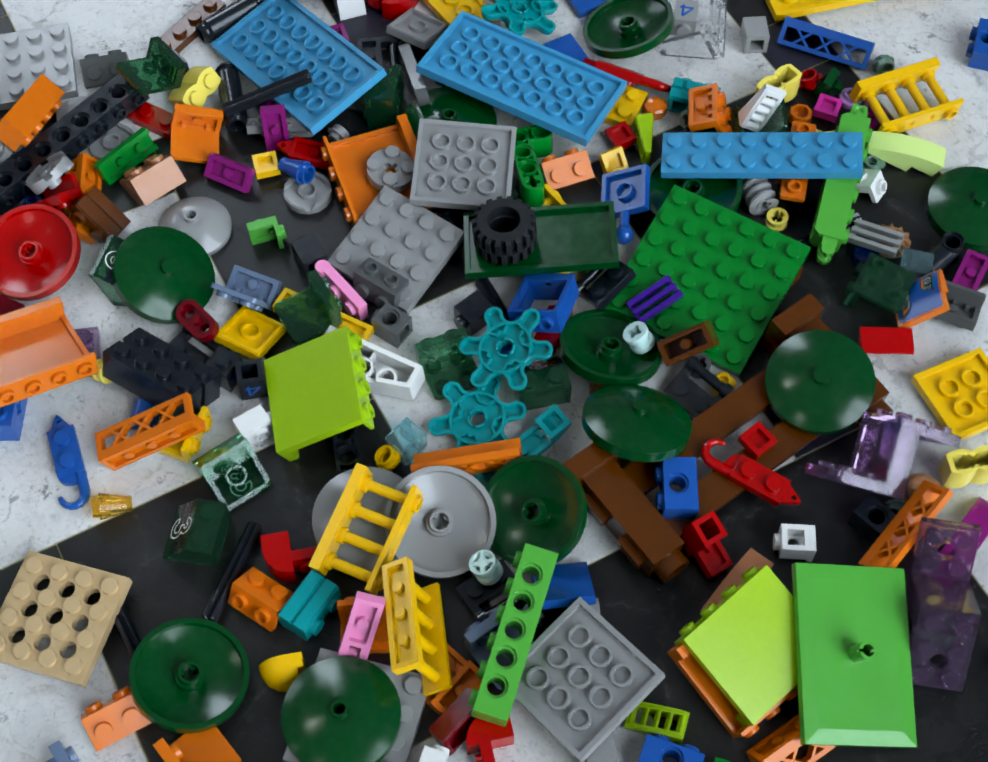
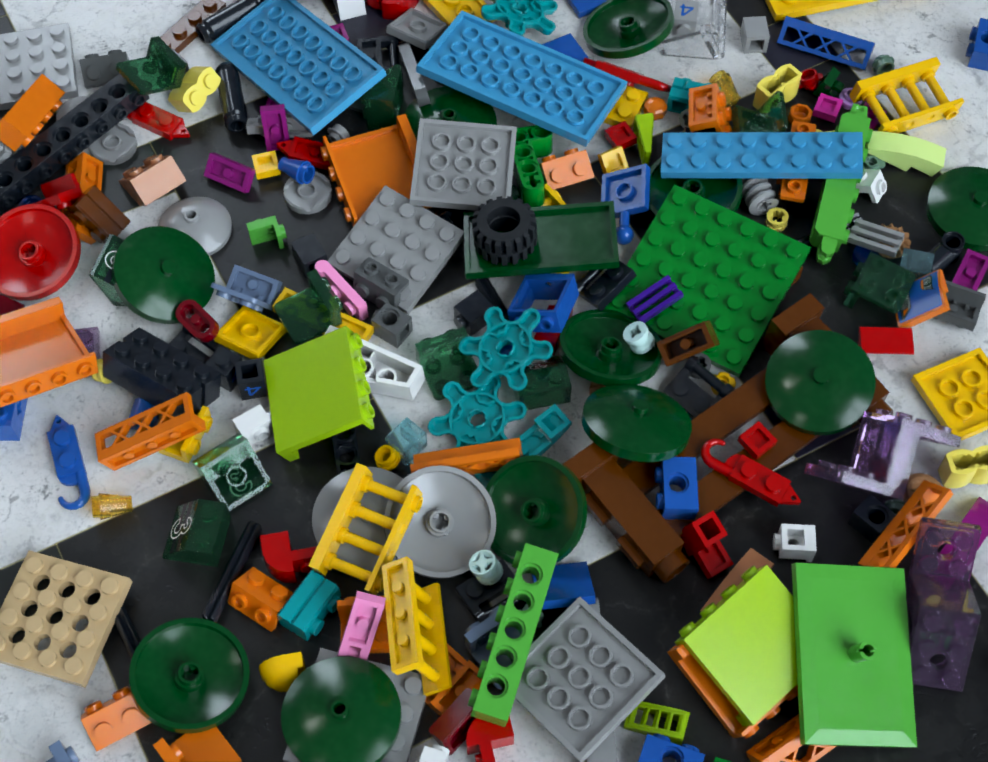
light grey plate [26,151,74,195] -> none
green hinge [93,127,158,186] -> none
orange bracket [170,103,223,164] -> none
black axle [222,69,312,117] -> none
light grey plate [366,145,414,192] -> none
white slope [738,84,786,132] -> none
none -> clear yellow cone [709,70,741,106]

